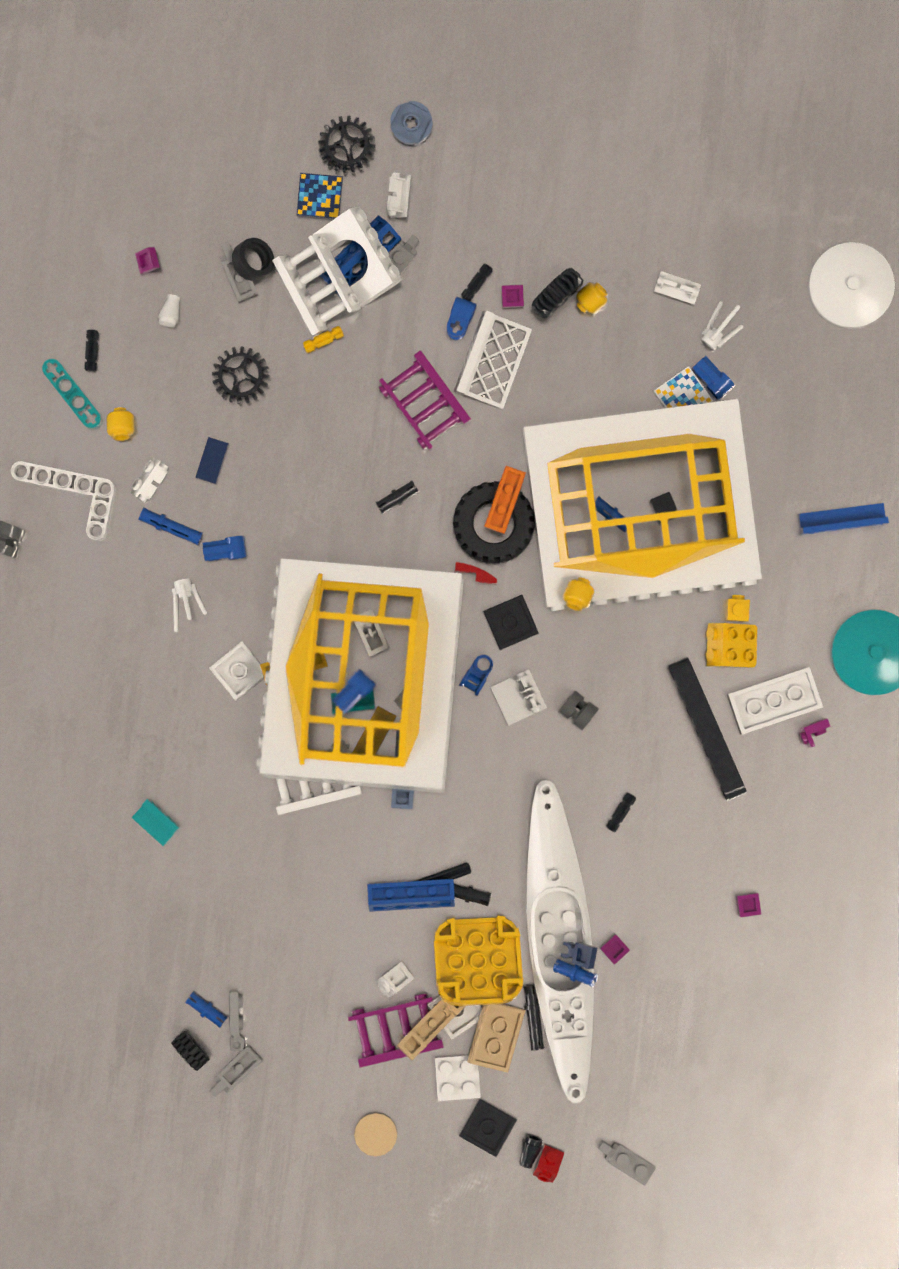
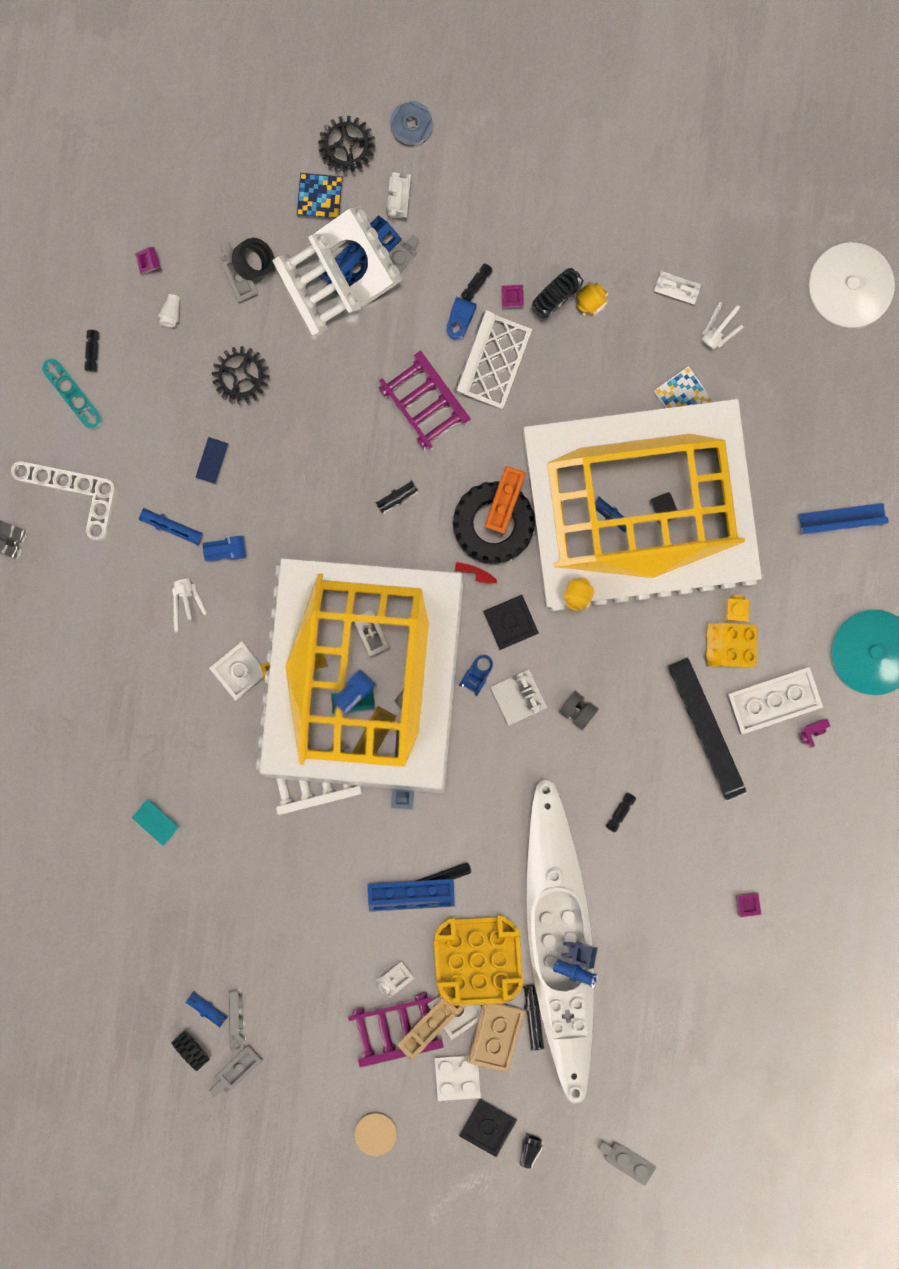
yellow head [106,407,135,441] -> none
white hinge [131,458,168,502] -> none
yellow axle [303,326,344,353] -> none
black pin [454,884,492,906] -> none
red bracket [533,1145,564,1183] -> none
magenta plate [600,934,630,965] -> none
blue piece [692,356,735,400] -> none

